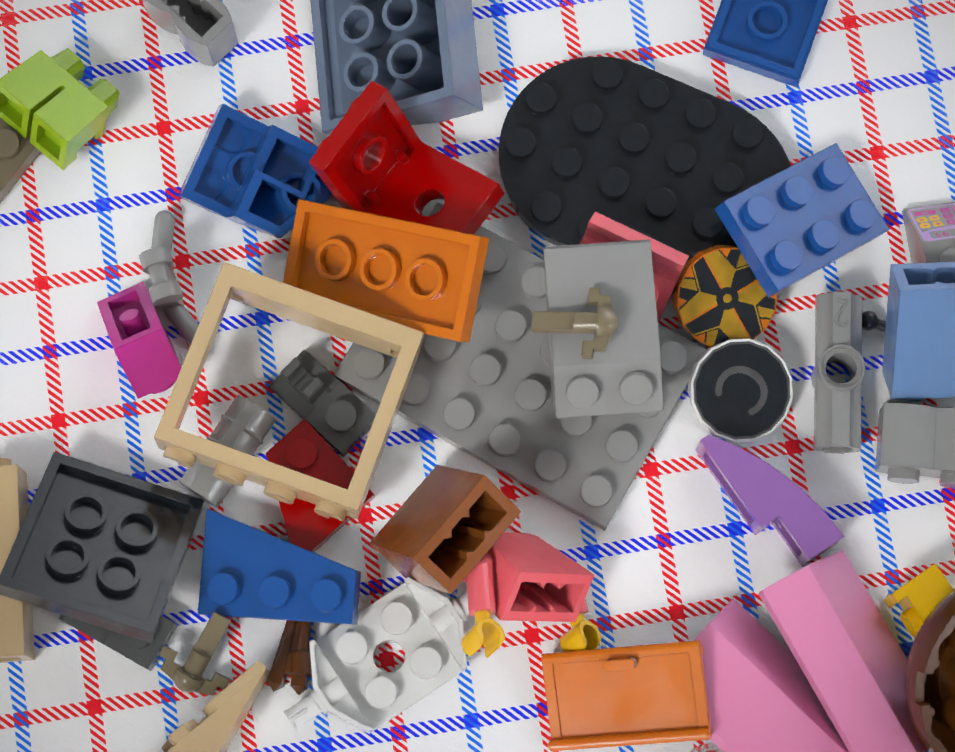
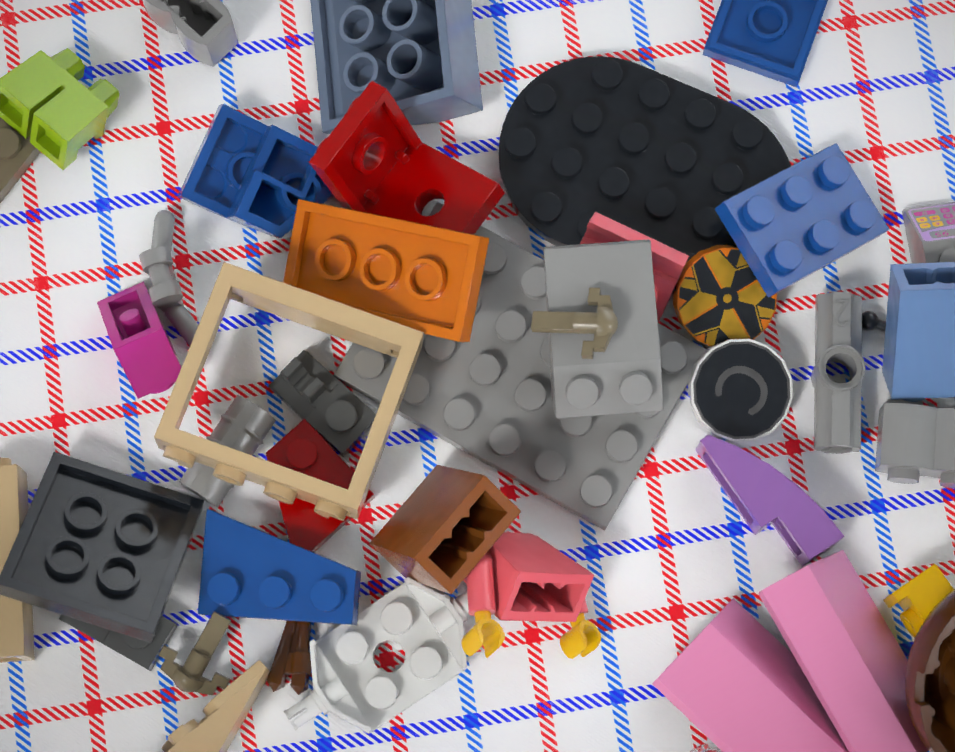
orange door [541,640,712,751] -> none

